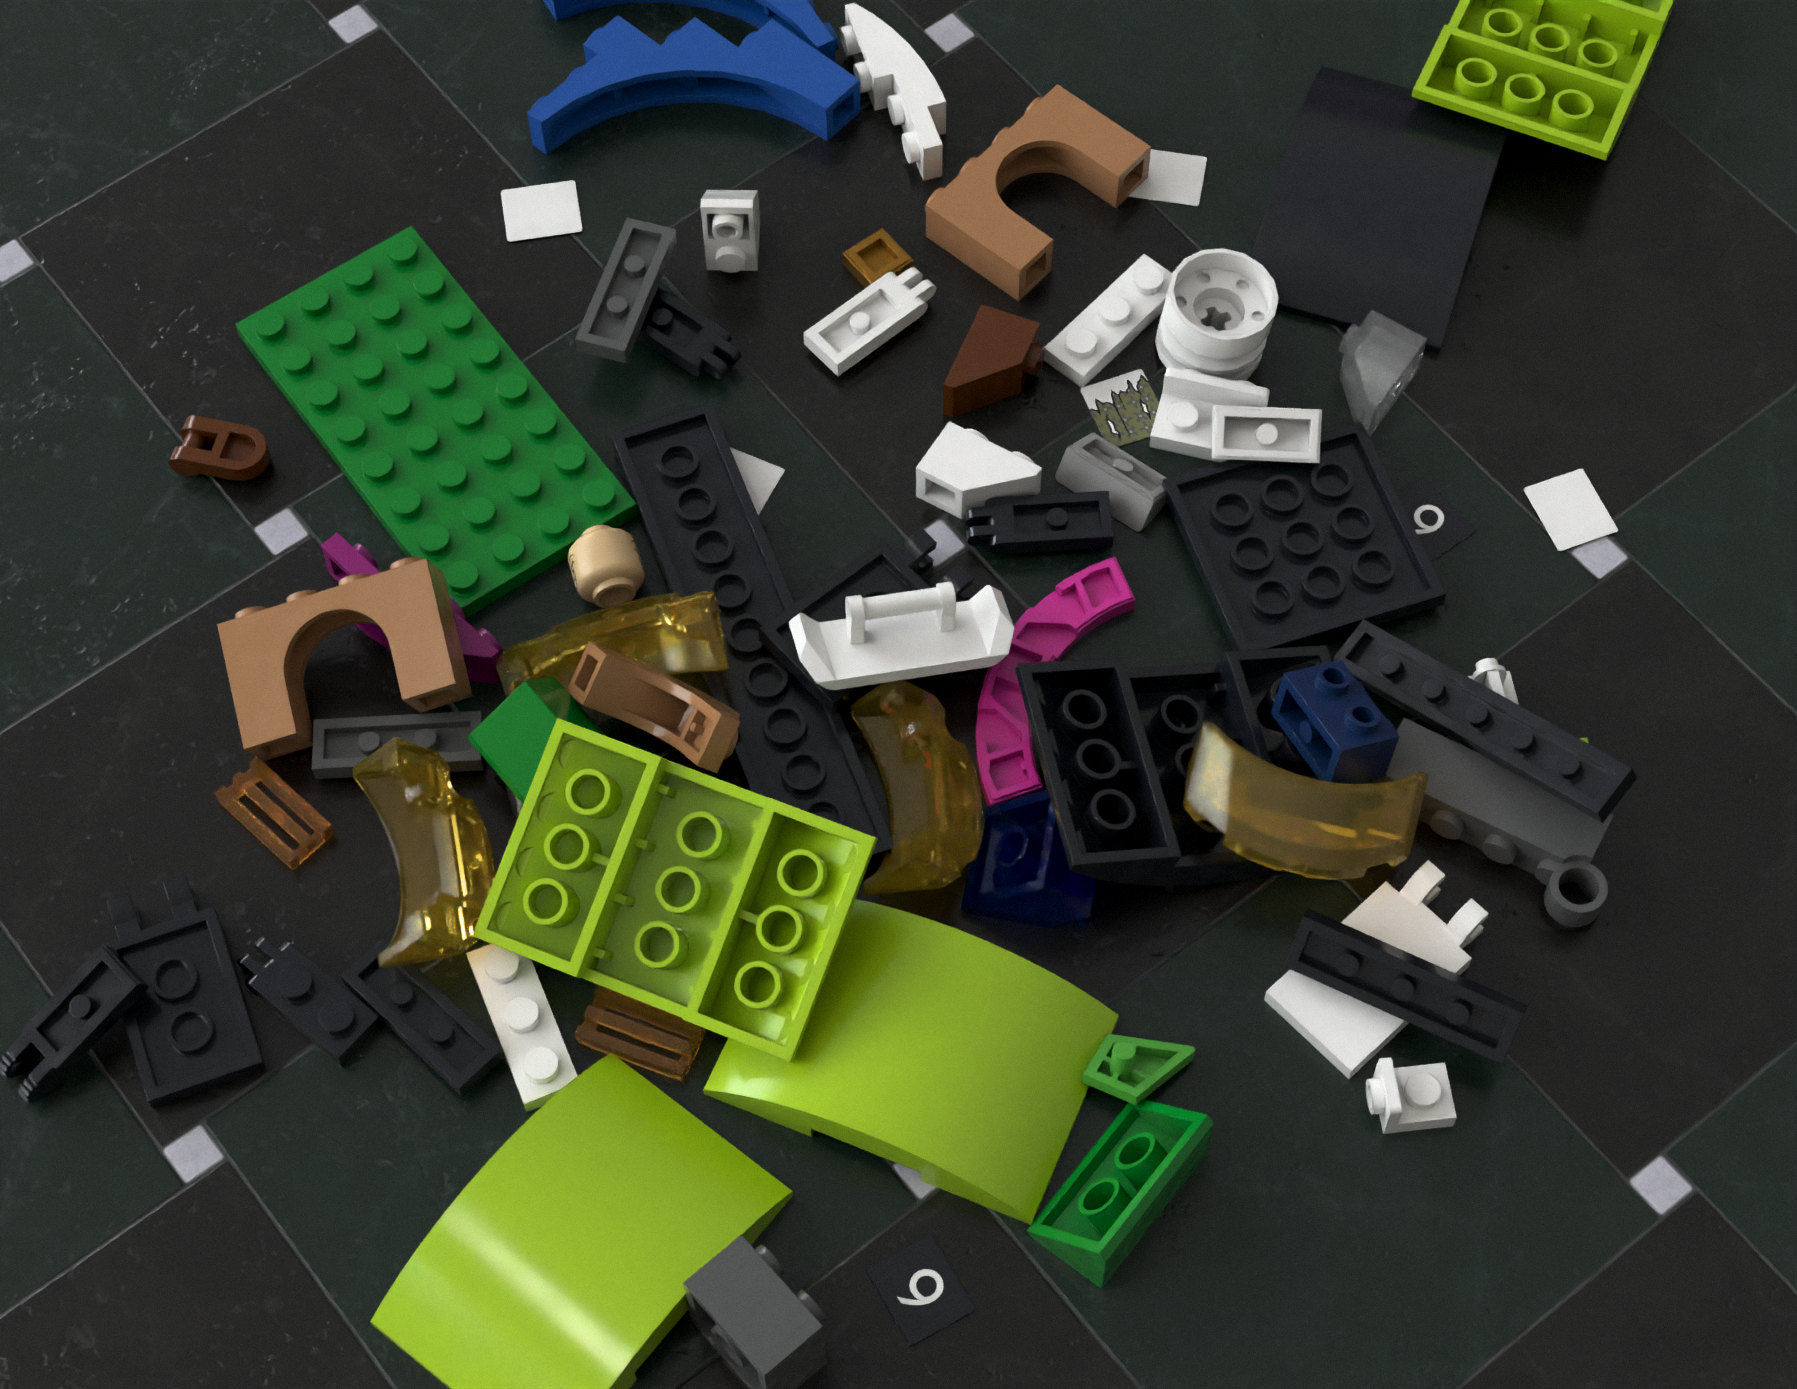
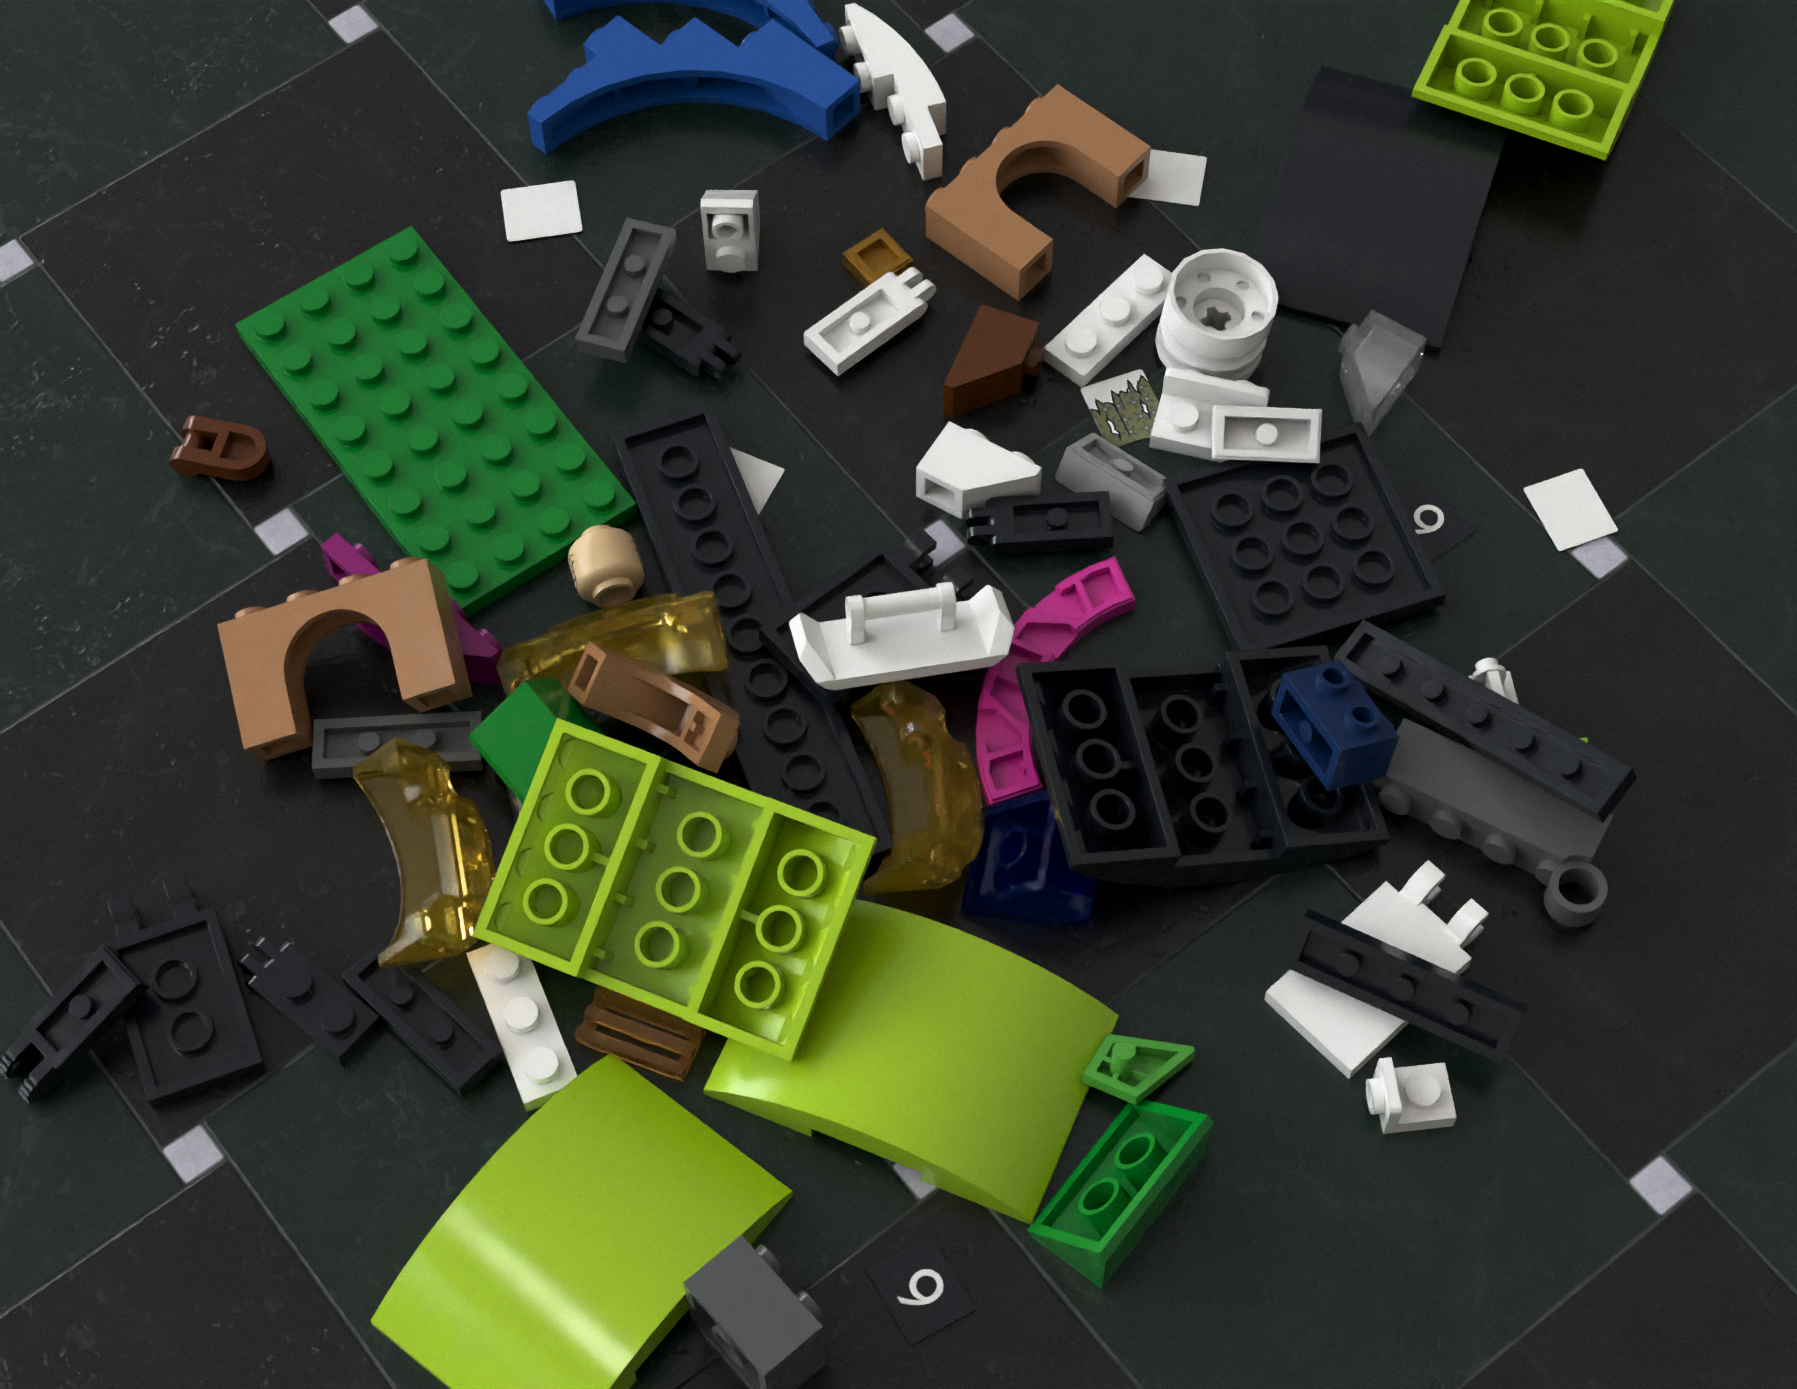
clear orange tile [214,756,335,870] -> none
clear yellow windscreen [1183,721,1429,880] -> none

